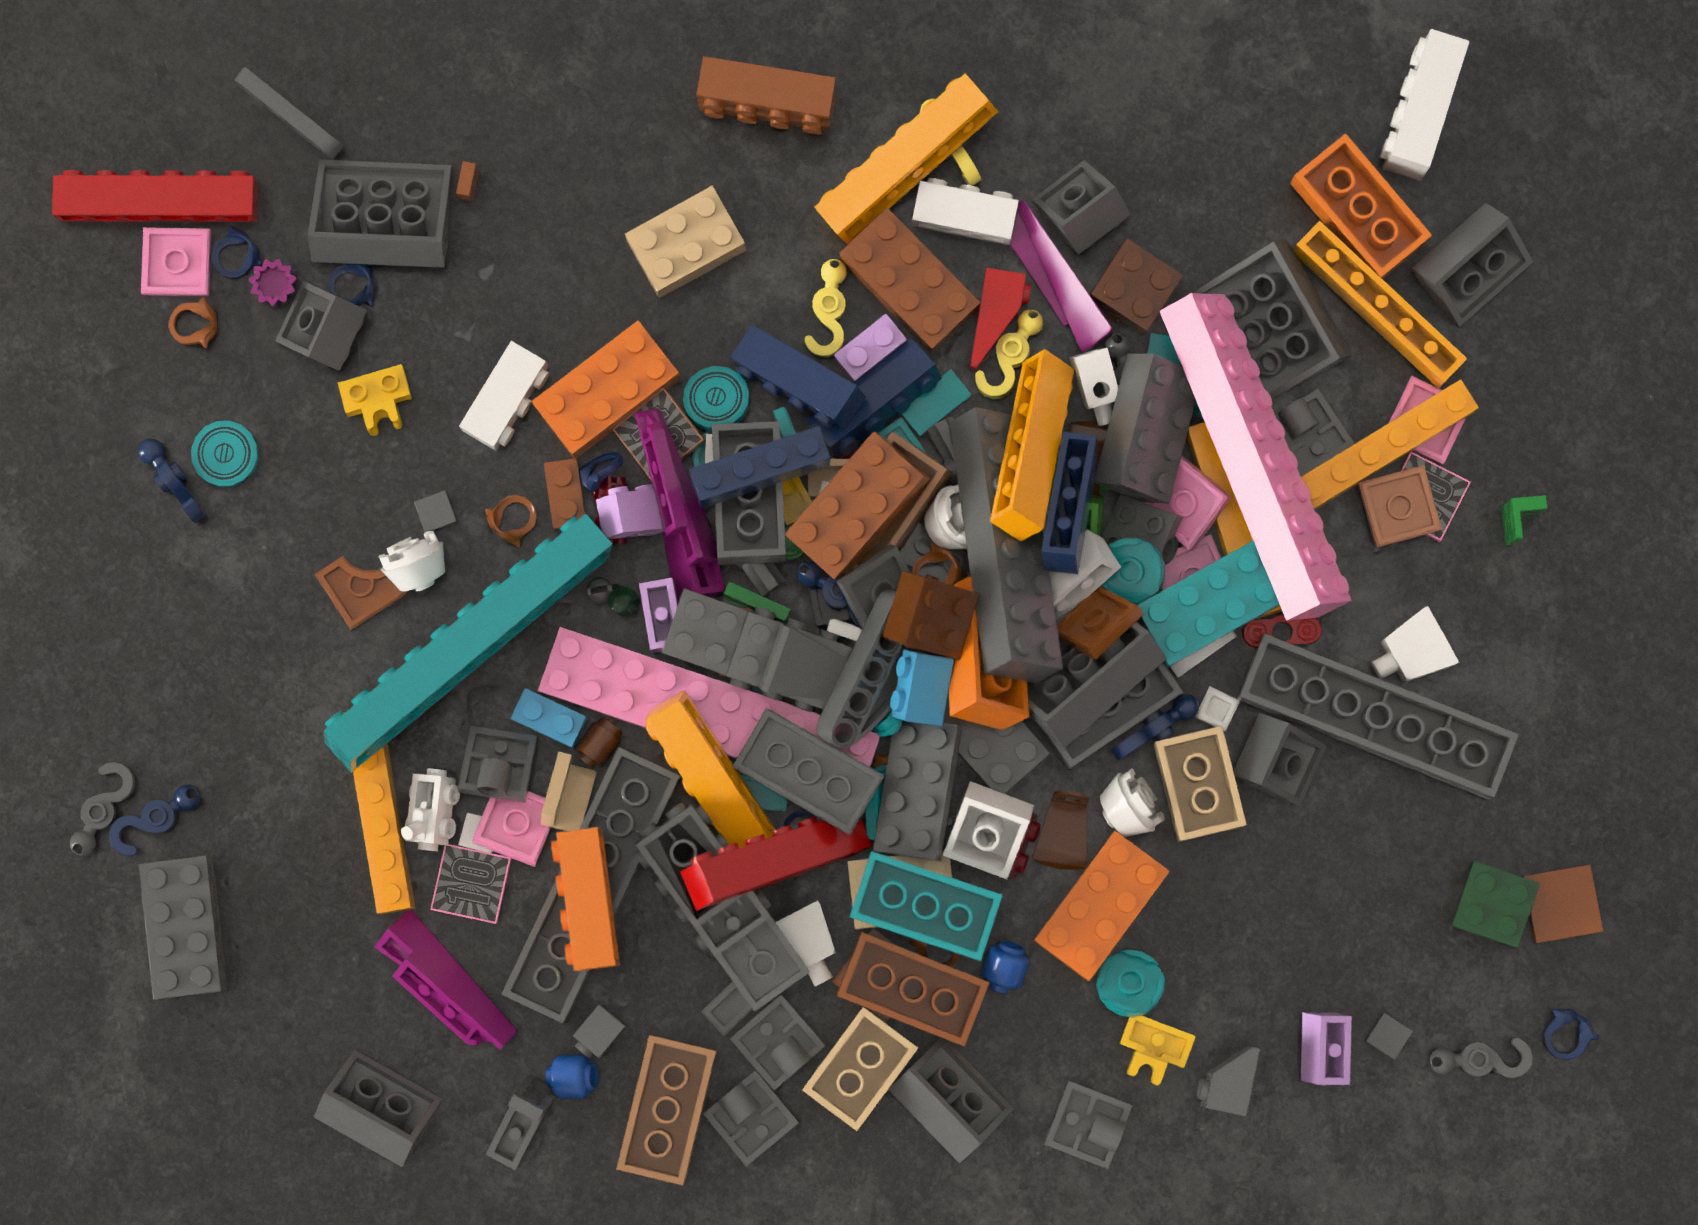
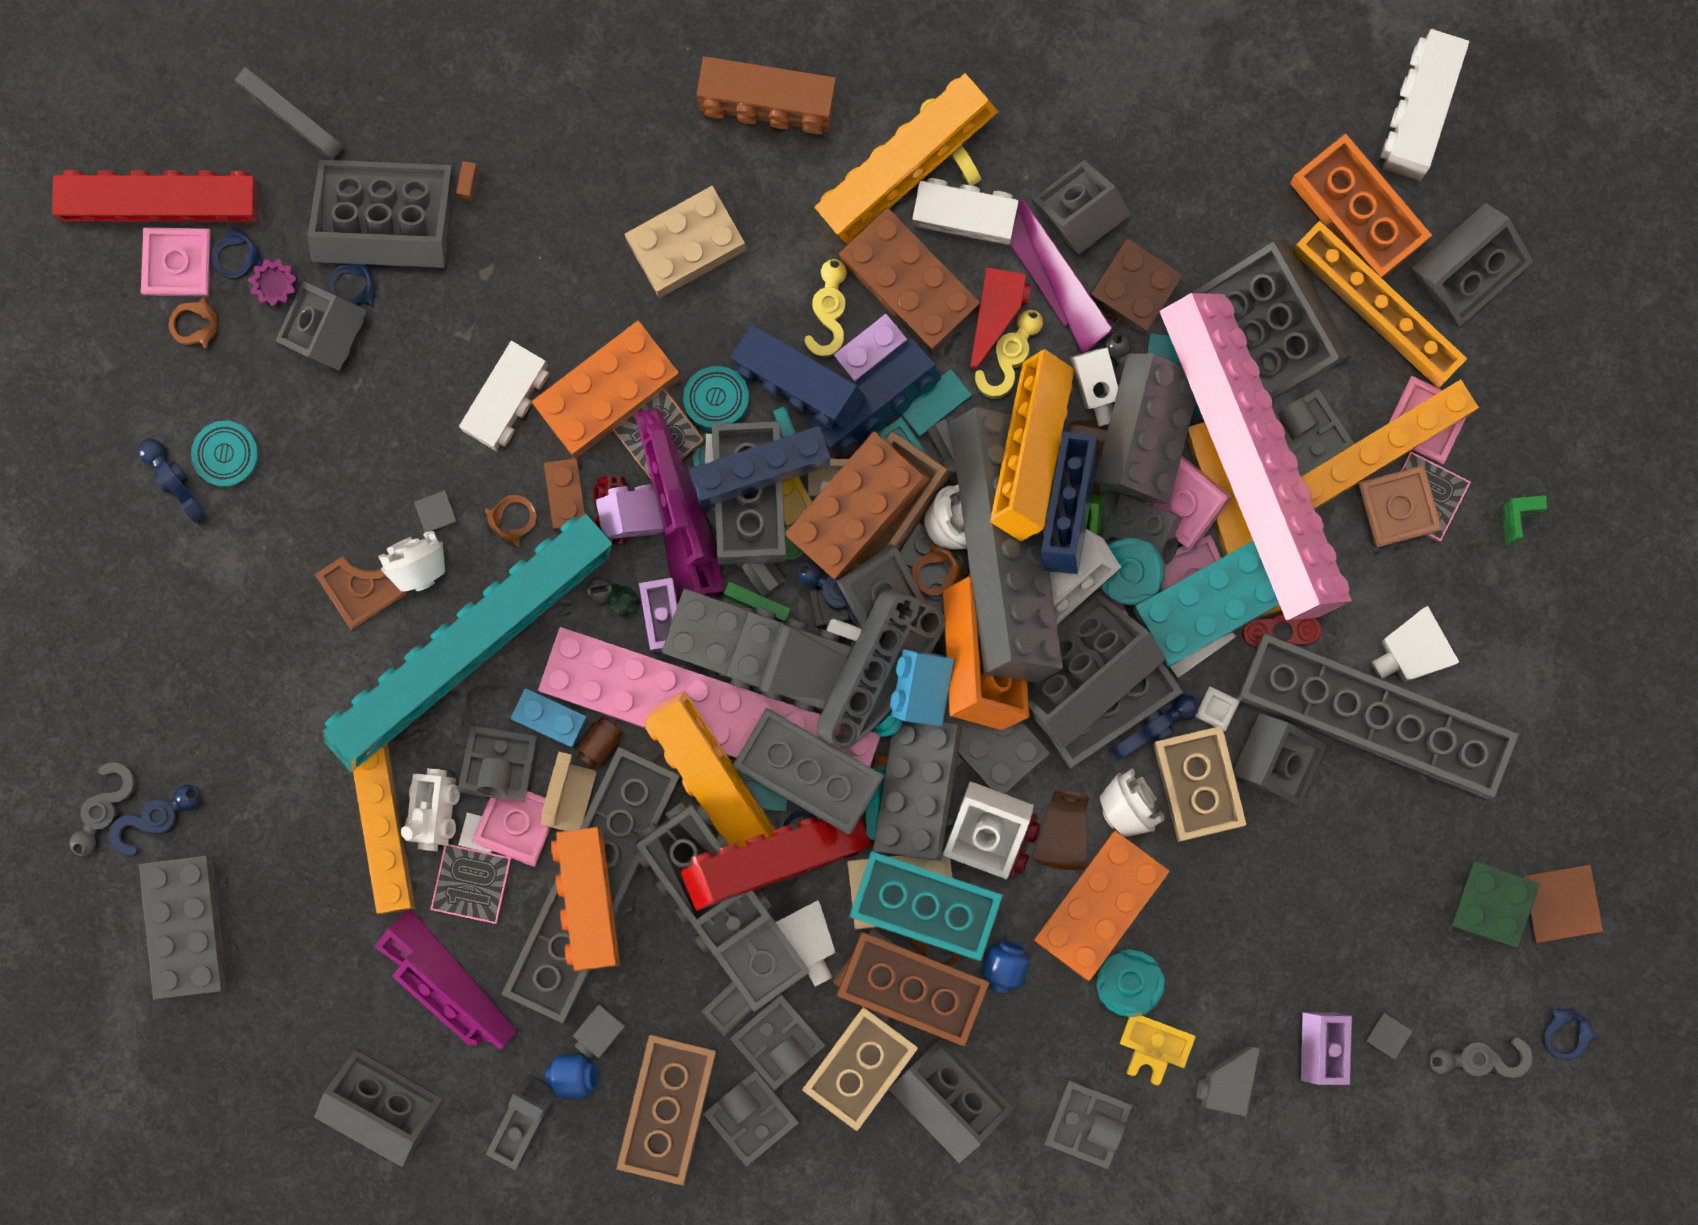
yellow plate [338,364,412,436] -> none
dark blue piece [579,452,624,492] -> none
reddish brown brick [883,571,979,659] -> none
dark orange tile [1057,586,1143,660] -> none

